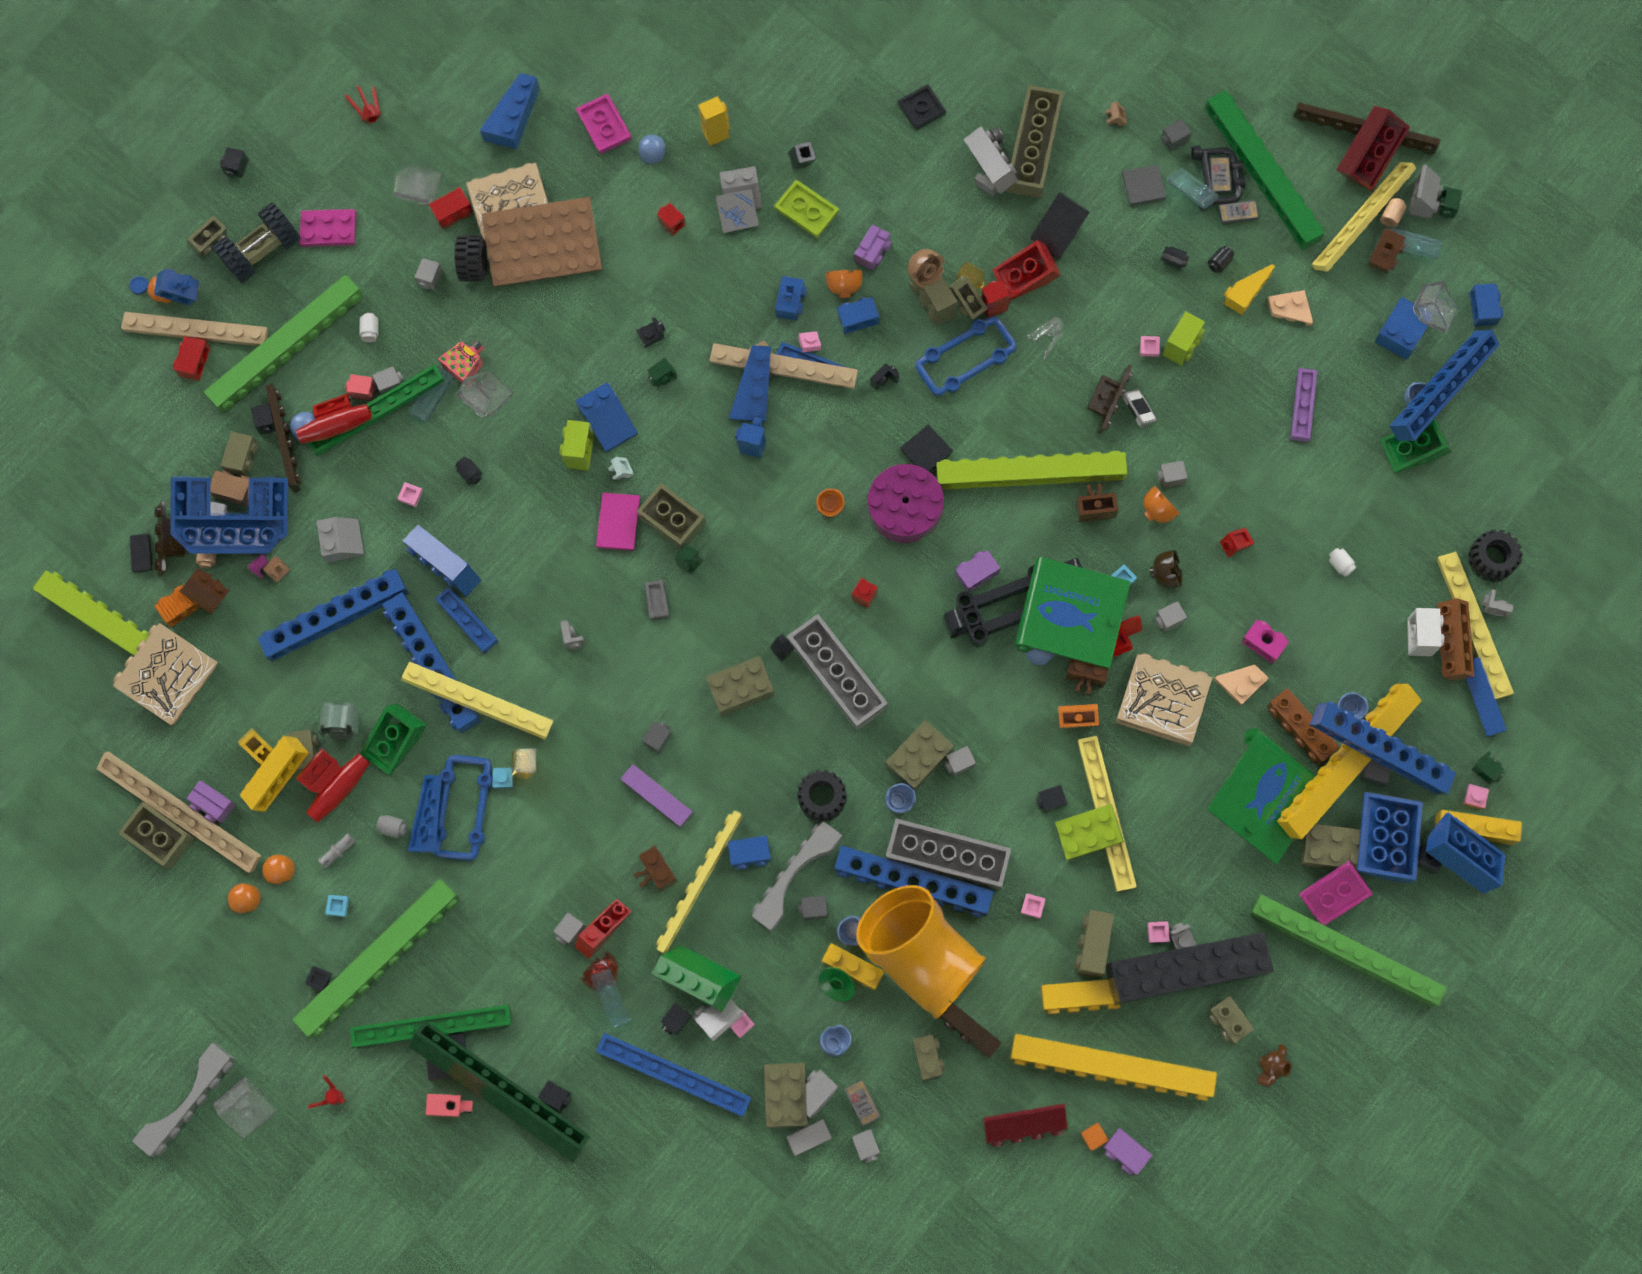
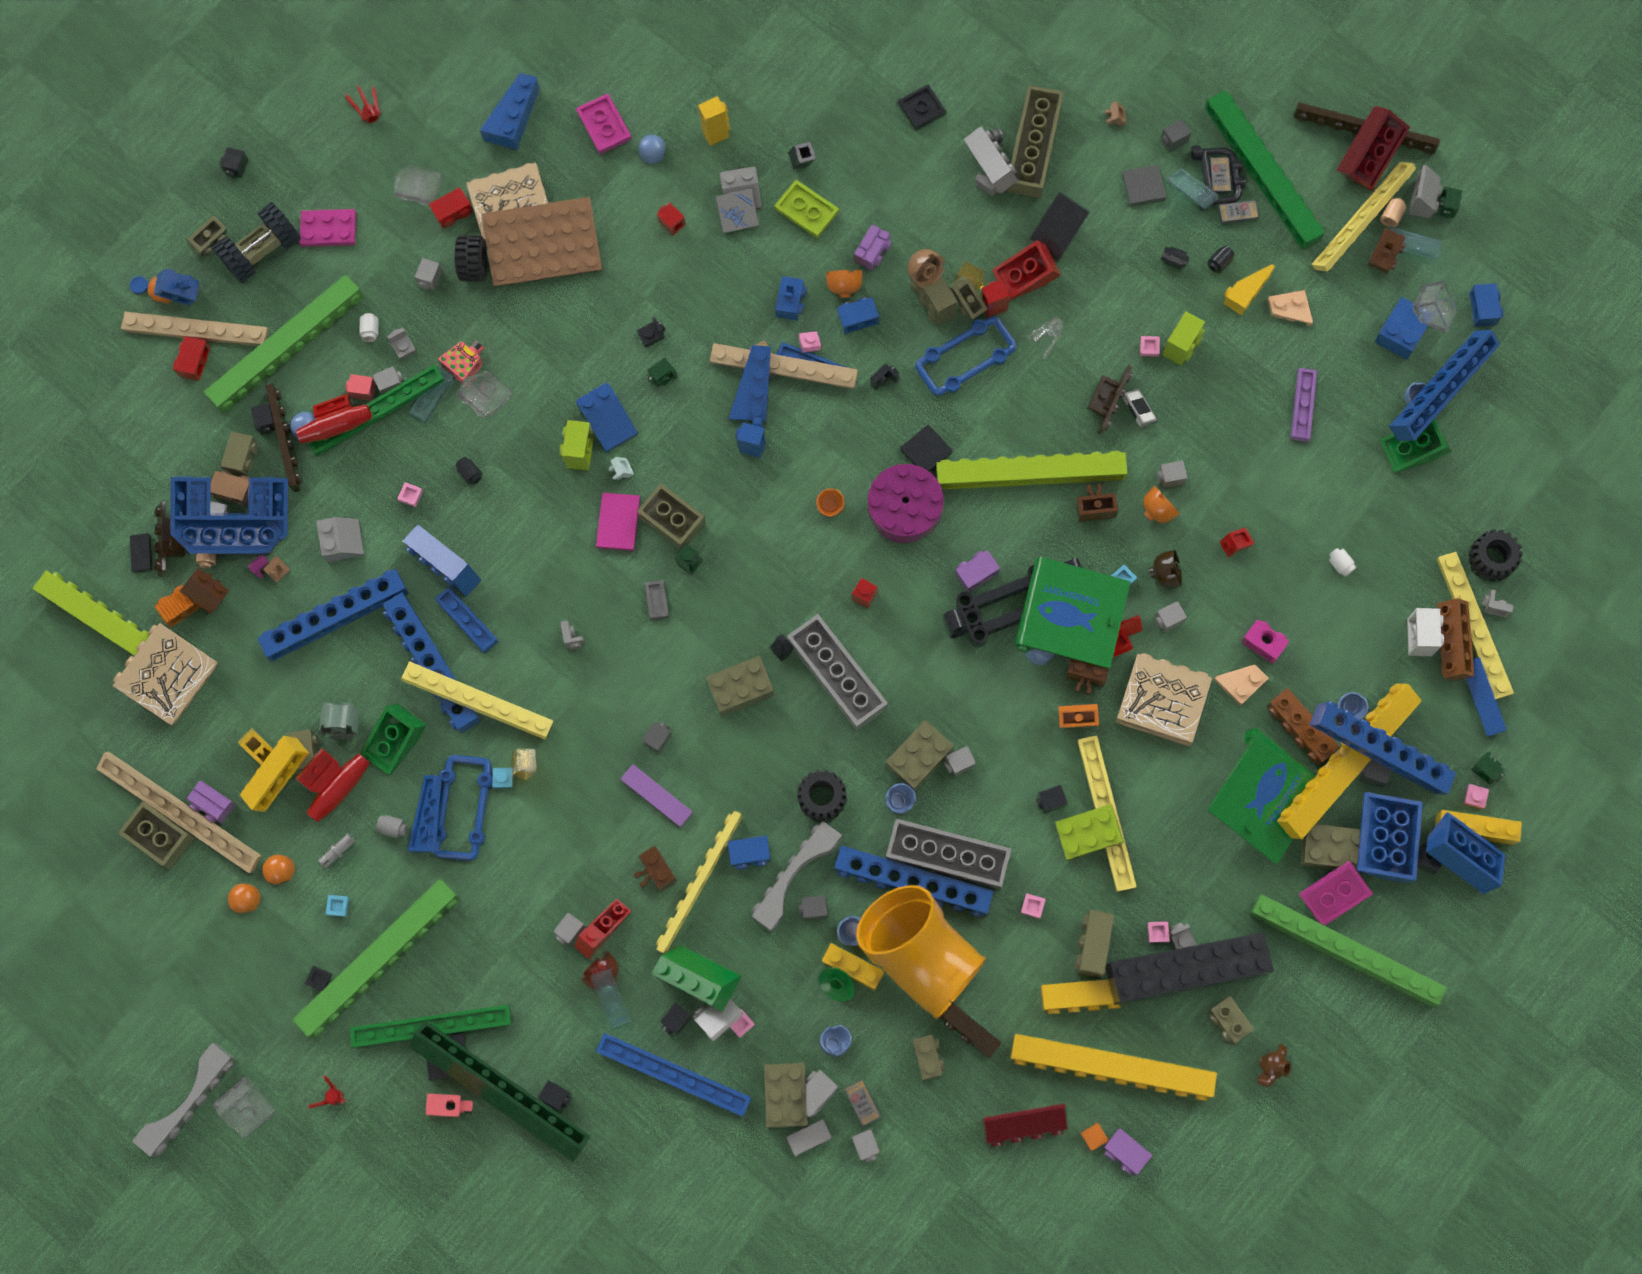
none -> light grey bracket [387,328,417,361]

